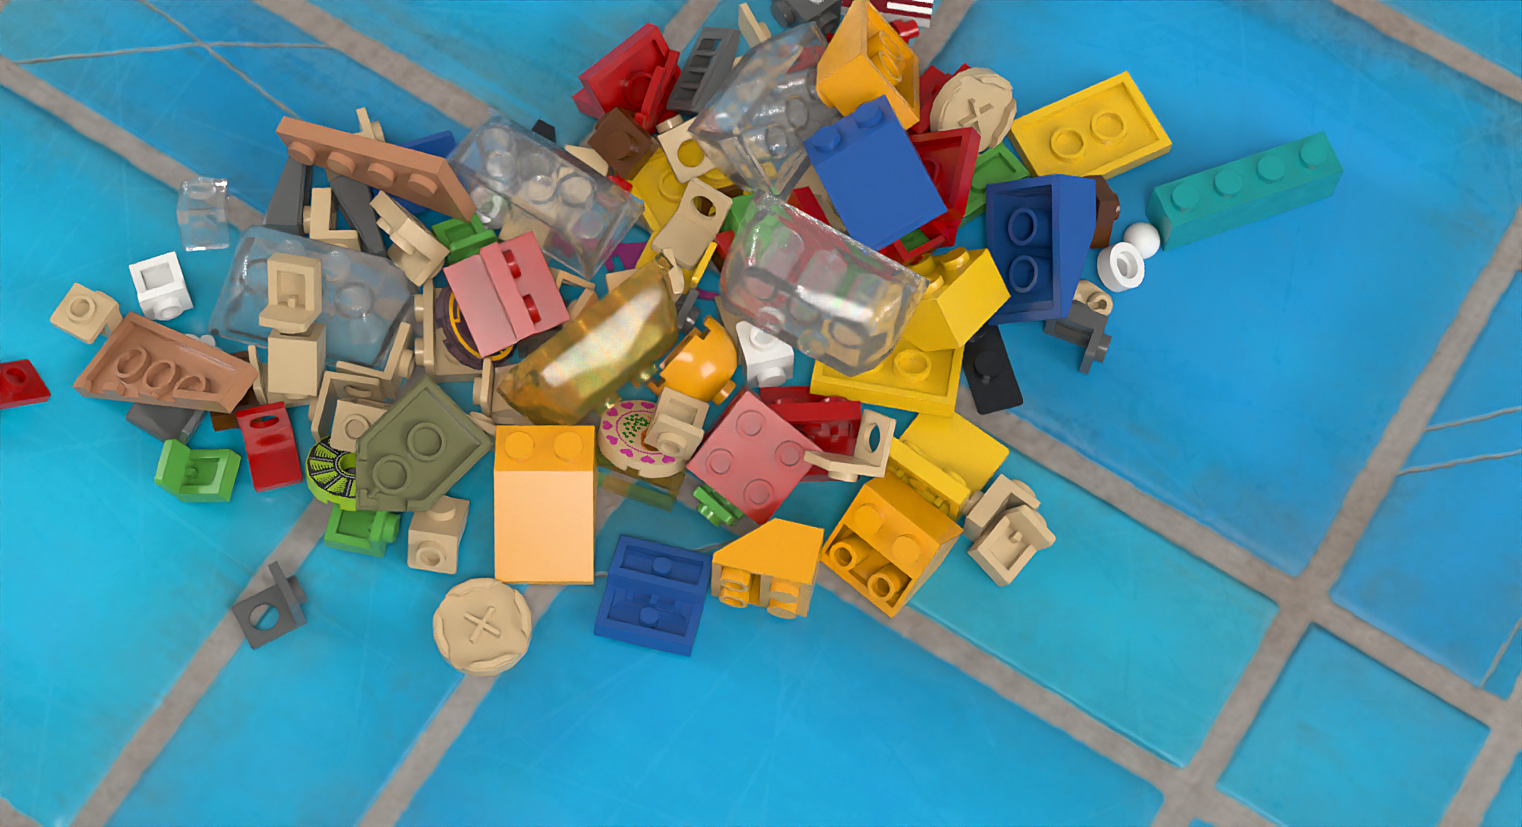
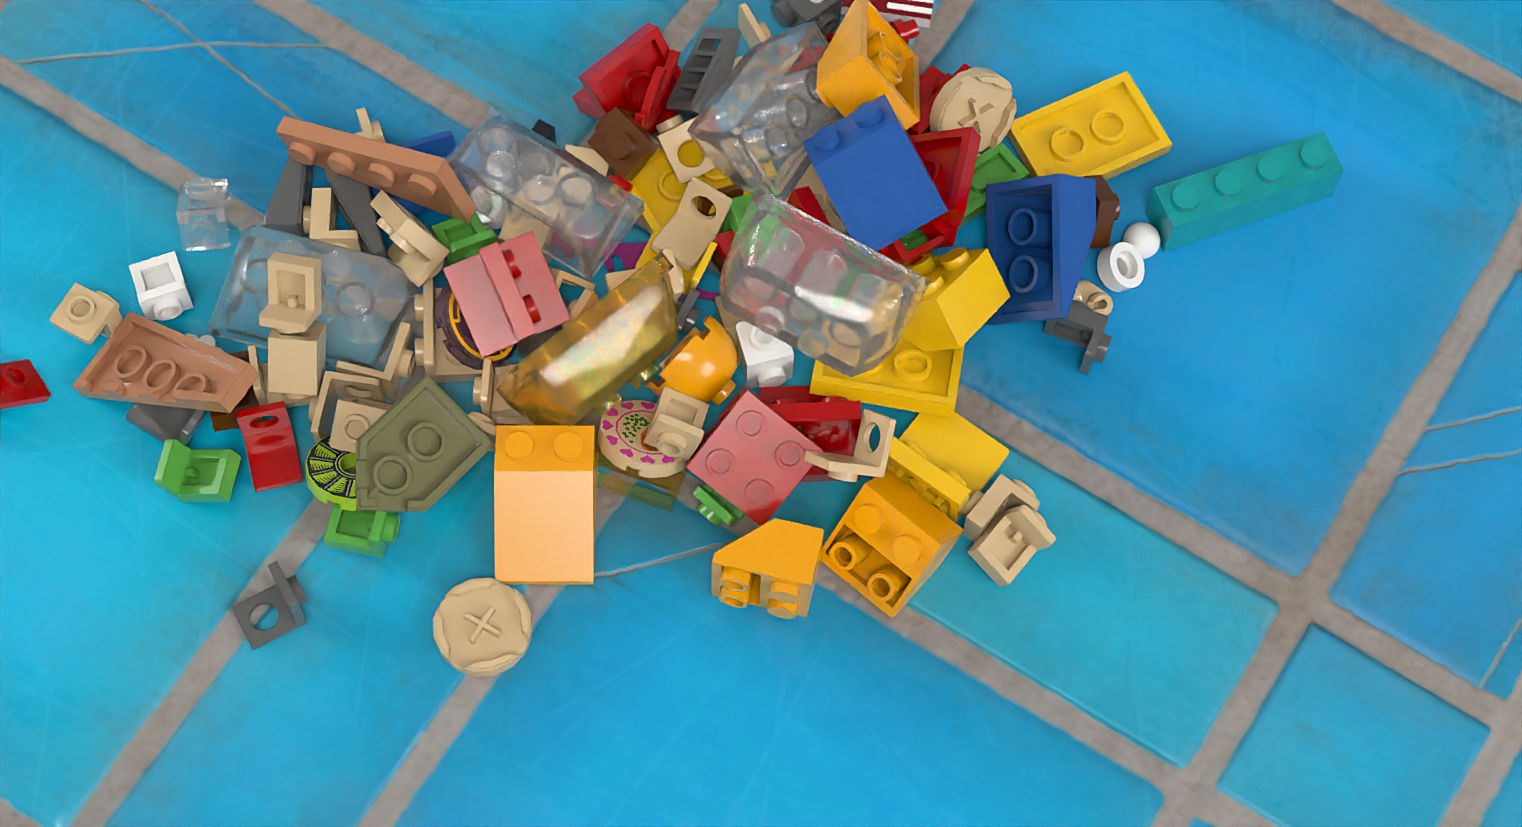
tan bracket [407,495,470,574] -> none
blue slope [594,535,713,657] -> none
black piece [962,320,1023,415] -> none

